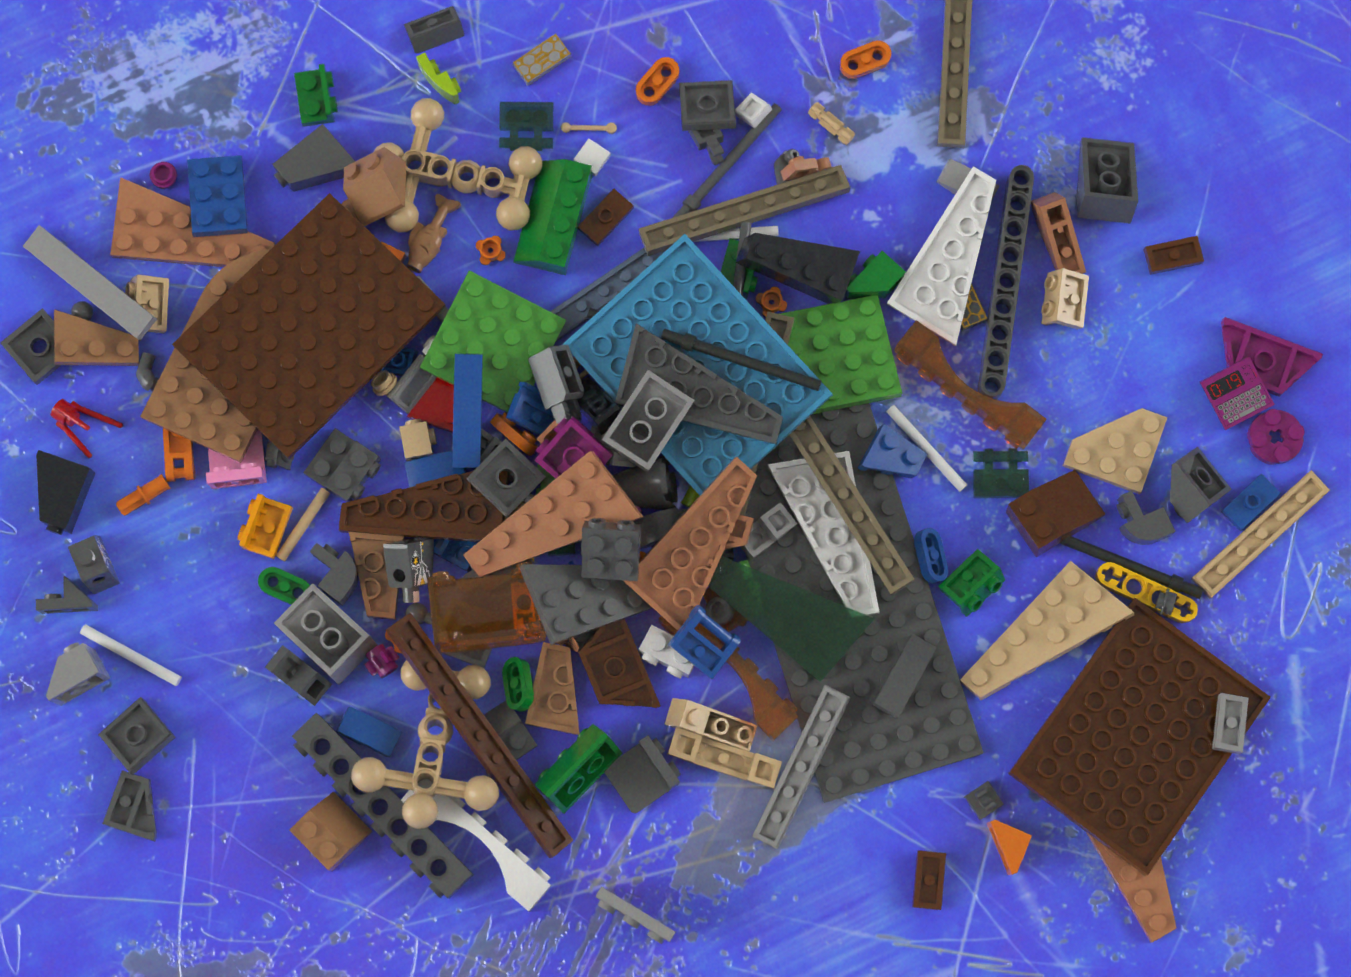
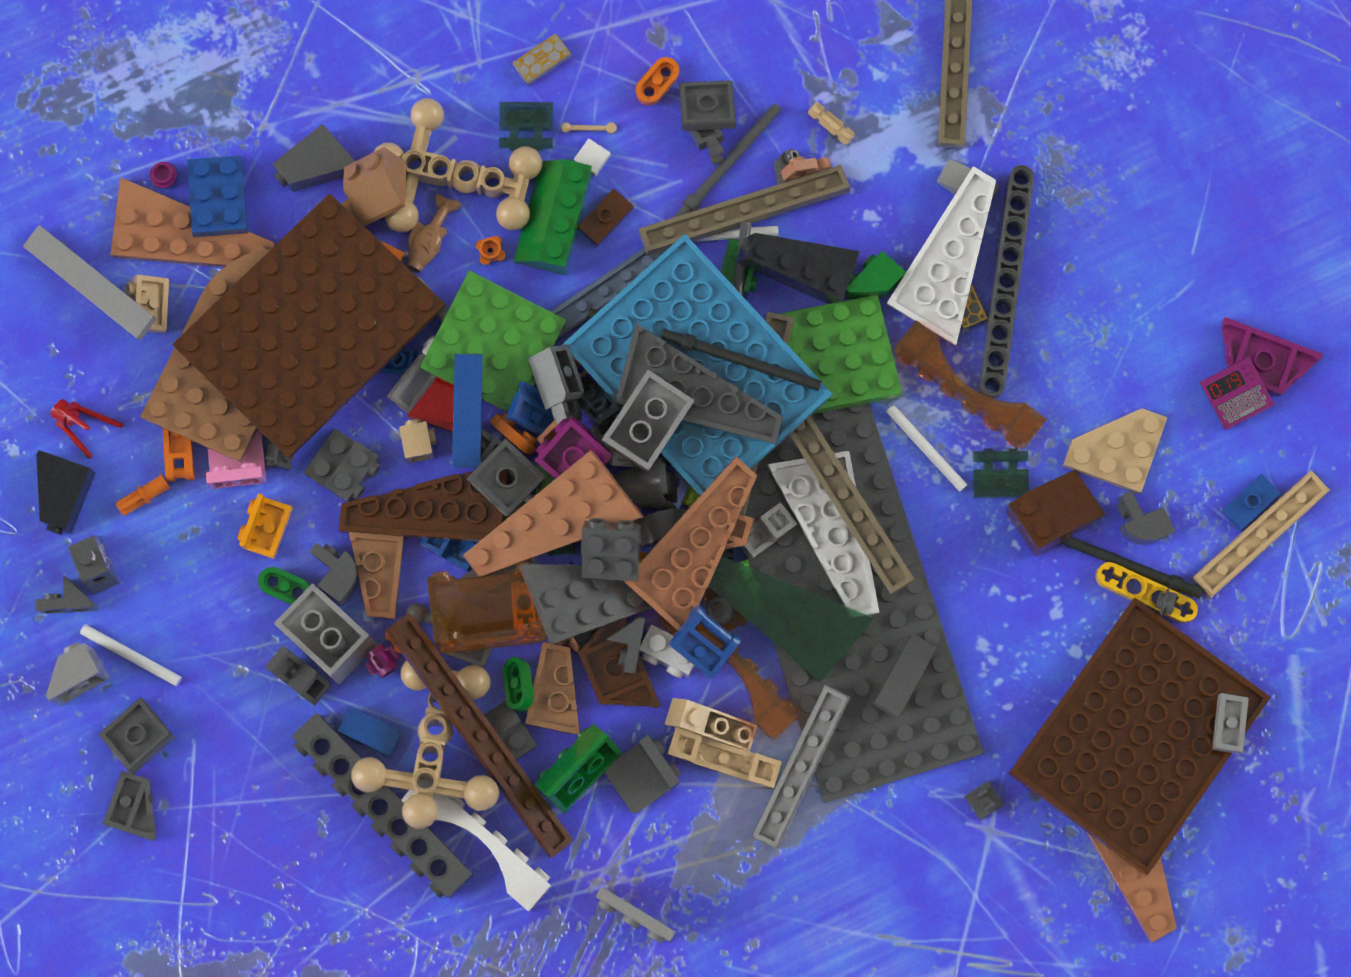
dark grey plate [0,301,93,385] -> none
medium nougat wing [54,309,139,366] -> none
dark grey arm [136,352,159,391] -> none
tan bar [276,487,331,562] -> none
medium nougat slope [289,791,373,871] -> none
green bracket [294,64,338,127] -> none
tan plate [371,370,397,396] -> none
dark grey torso [383,538,434,603] -> none
dark grey slope [404,6,464,54] -> none
blue slope [404,450,467,487] -> none
lime slope [416,53,461,105] -> none
white tile [735,92,772,129] -> none
orange plate [756,287,787,317] -> none
orange plate [840,40,891,79] -> none
blue wing [858,424,928,478] -> none
reddish brown plate [912,850,946,910] -> none
blue plate [914,528,948,584] -> none
green bracket [939,549,1005,617] -> none
tan wing [960,561,1134,700] -> none
orange slope [987,820,1032,875] -> none
nougat slope [1031,192,1086,274] -> none
tan bracket [1041,268,1089,329] -> none
dark grey slope [1077,137,1138,223] -> none
reddish brown plate [1143,236,1204,275] -> none
dark grey slope [1170,447,1232,523] -> none
magenta plate [1247,409,1305,465] -> none
none -> dark grey slope [606,616,645,674]

